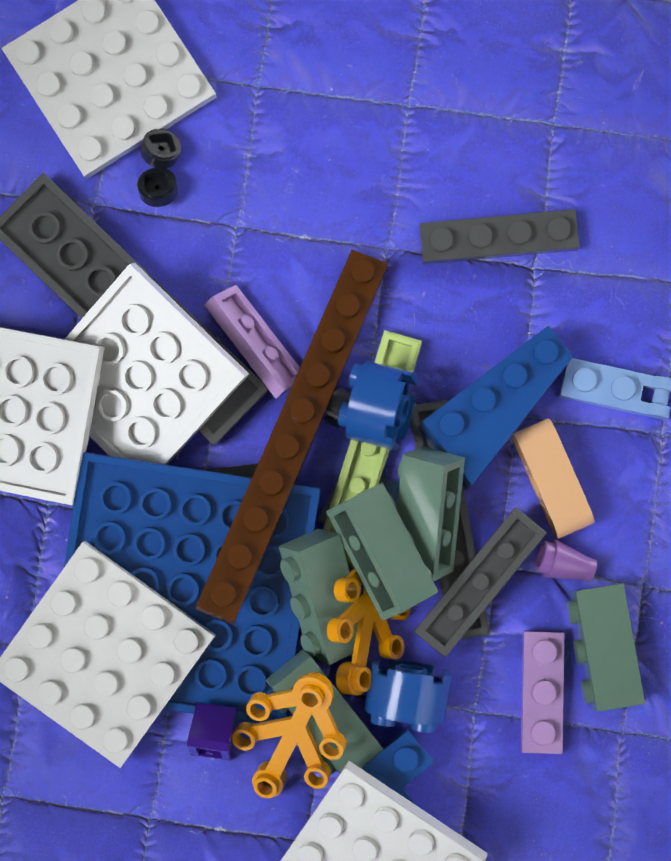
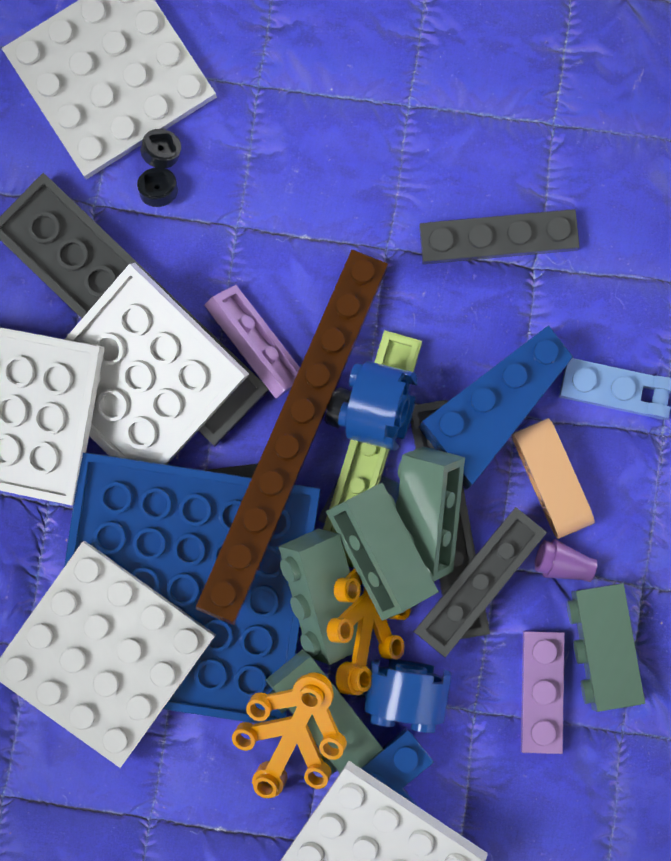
dark purple slope [187,702,236,761] -> none

